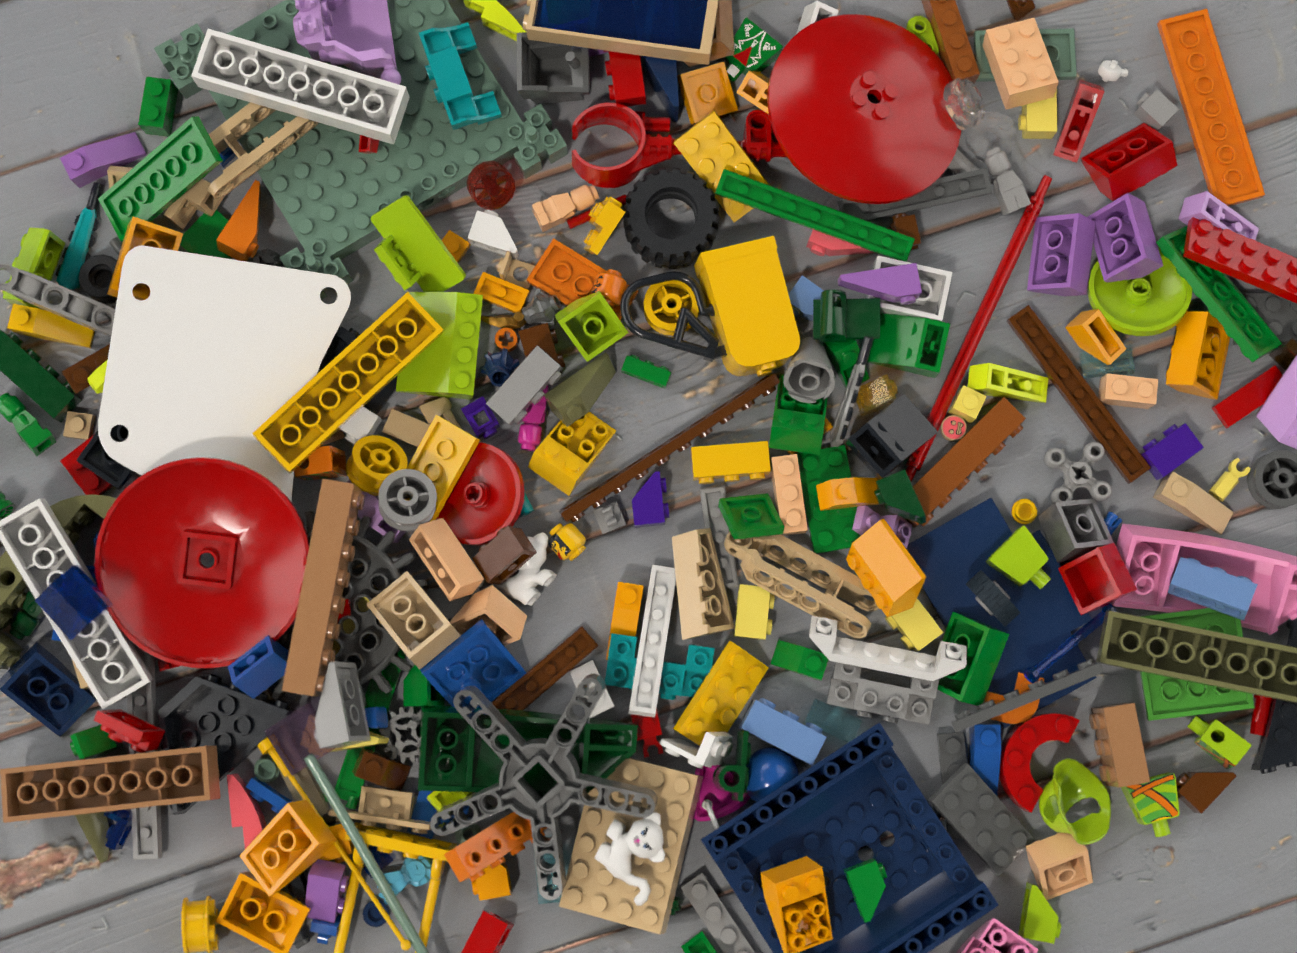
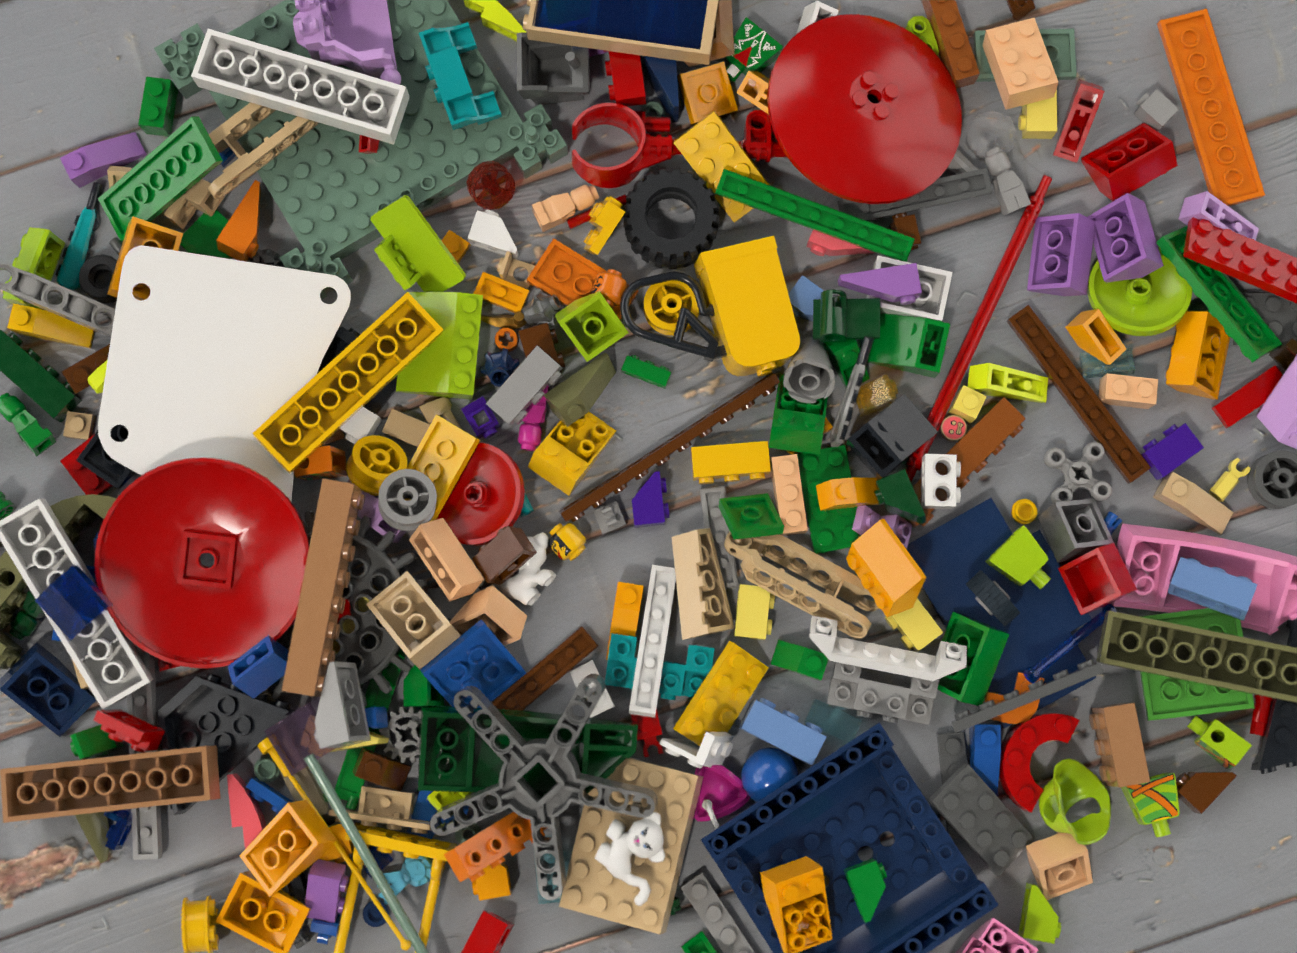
dark green piece [713,731,751,801] -> none
clear plate [940,78,985,130] -> none
white piece [1098,60,1128,82] -> none
none -> sand green plate [641,101,665,117]
none -> white brick [921,454,961,509]

